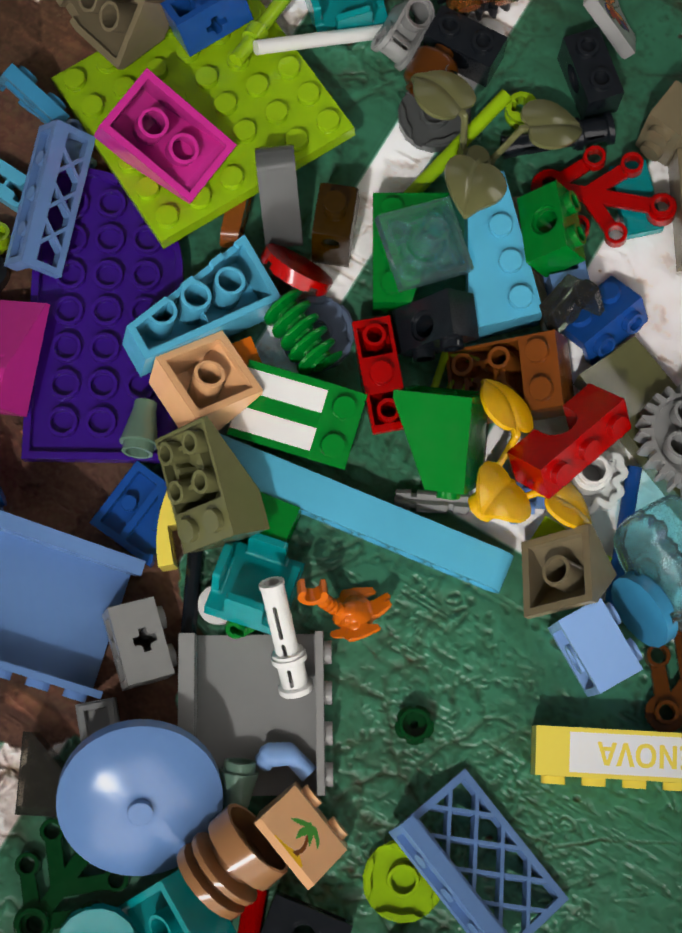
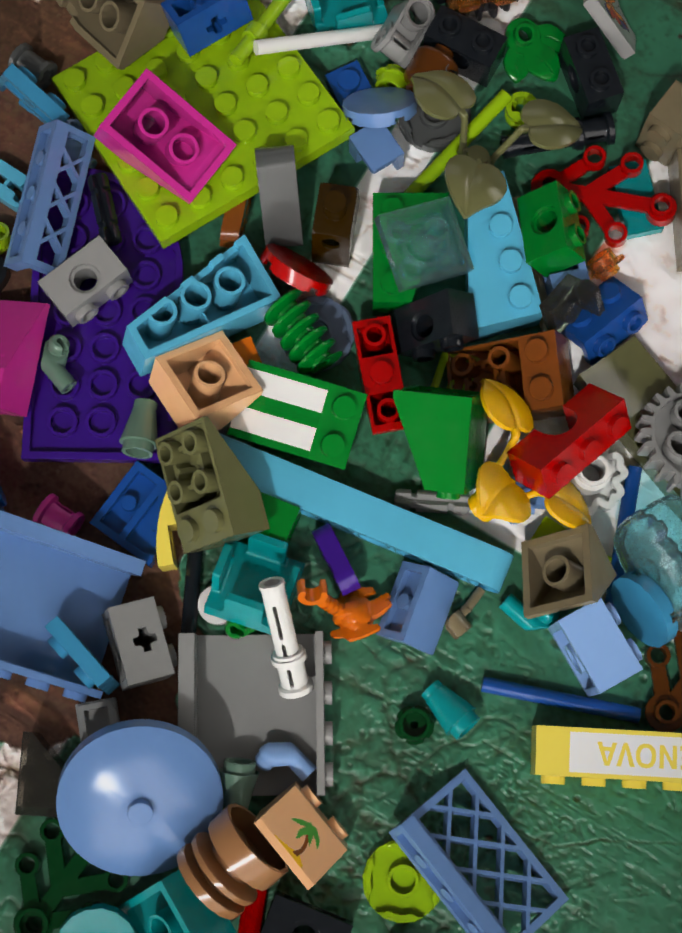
none -> dark grey bush [8,42,58,90]
none -> dark pink bush [32,493,85,536]
none -> light grey brick [38,235,133,327]
none -> sand green arm [41,334,77,394]
none -> dark azure wing [45,616,120,695]
none -> black axle [87,173,122,247]
none -> dark purple beam [311,523,361,596]
none -> blue plate [324,60,372,111]
none -> medium blue tile [342,87,417,128]
none -> medium blue panel [349,127,405,174]
none -> lime plate [375,64,407,89]
none -> medium blue panel [376,561,459,655]
none -> teal cone [421,680,480,740]
none -> dark tan hand [445,587,485,640]
none -> blue bar [481,676,641,724]
none -> teal arm [498,593,560,631]
none -> green plate [503,18,566,84]
none -> clear orange plate [586,247,625,282]

